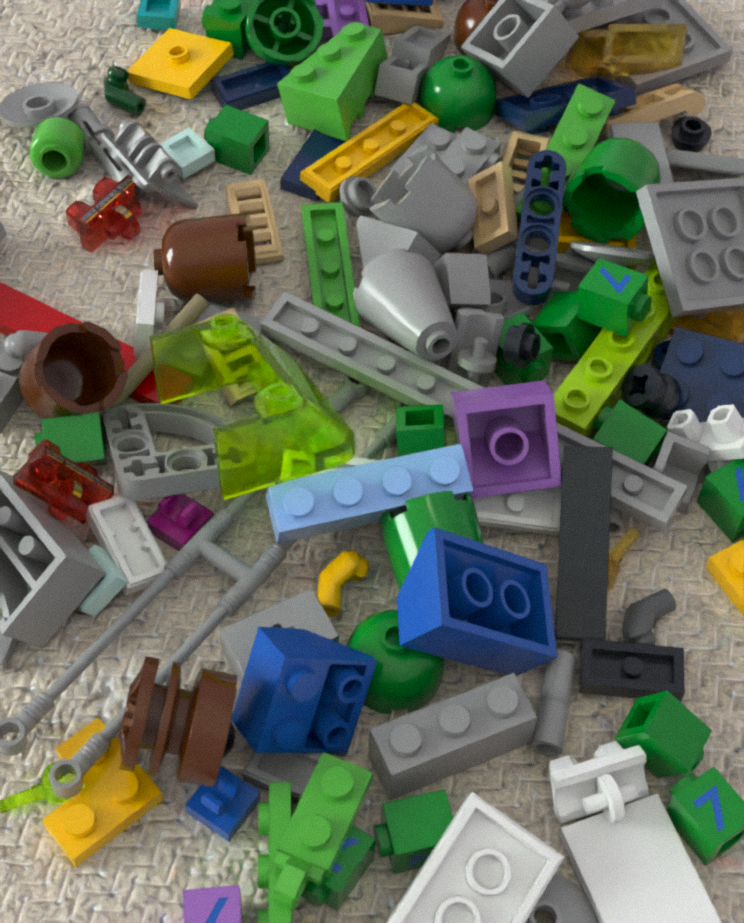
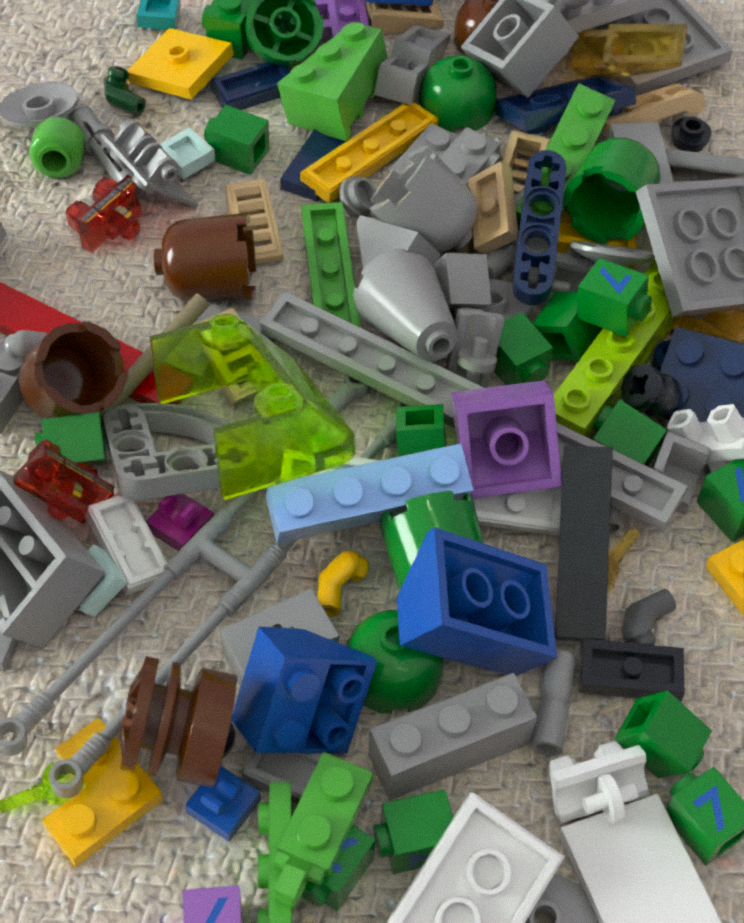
white plate [133,269,165,359] -> none
black plate [503,323,540,369] -> none

